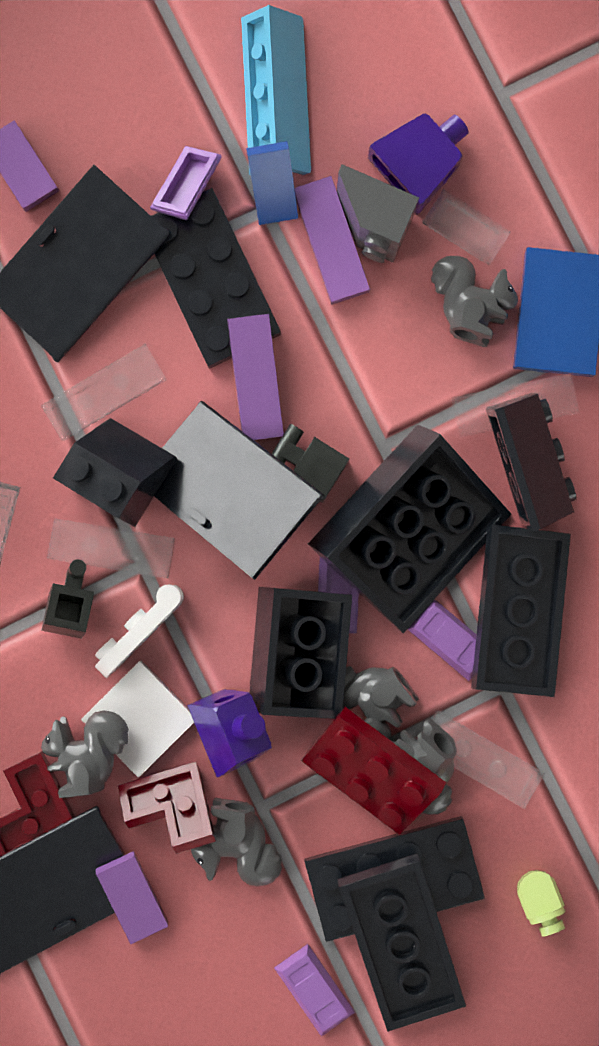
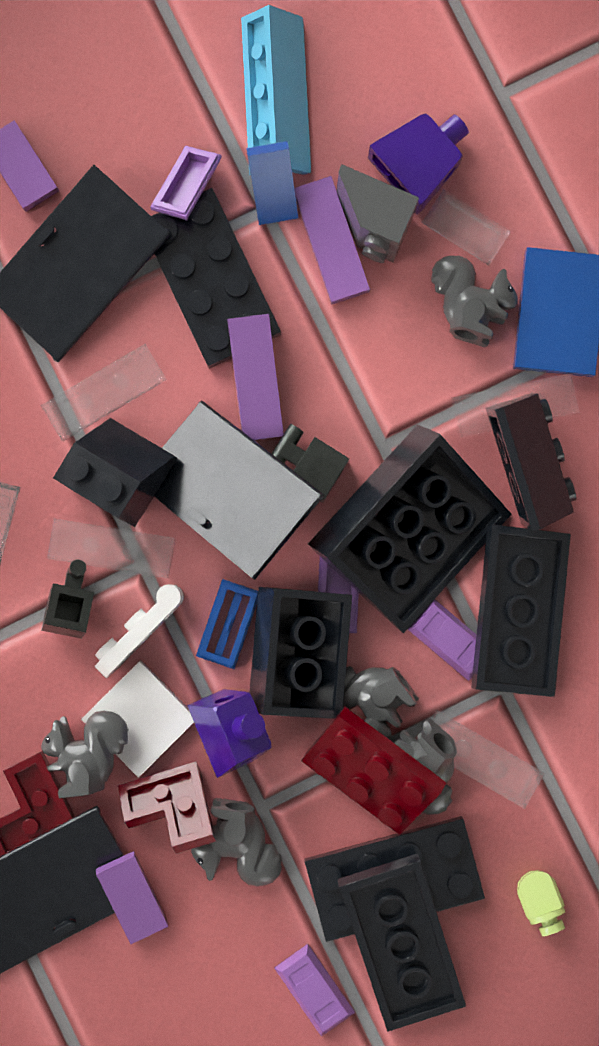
none -> blue tile [196,579,258,669]

